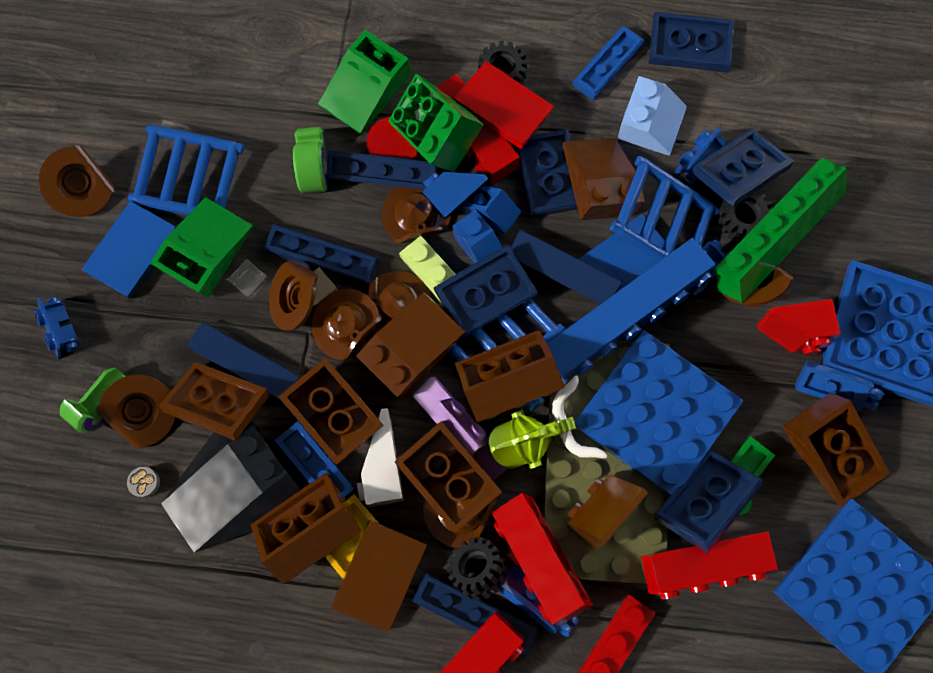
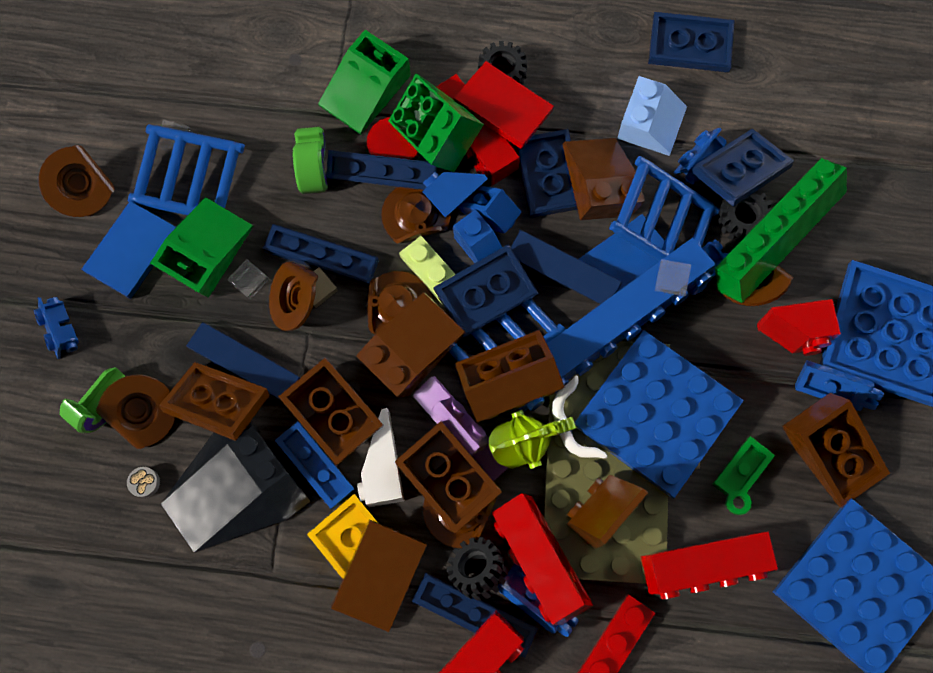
reddish brown slope [251,472,361,584] -> none
reddish brown hat [312,289,381,362] -> none
blue tile [572,25,644,101] -> none
dark blue tile [654,449,762,554] -> none
none -> clear tile [655,259,691,296]

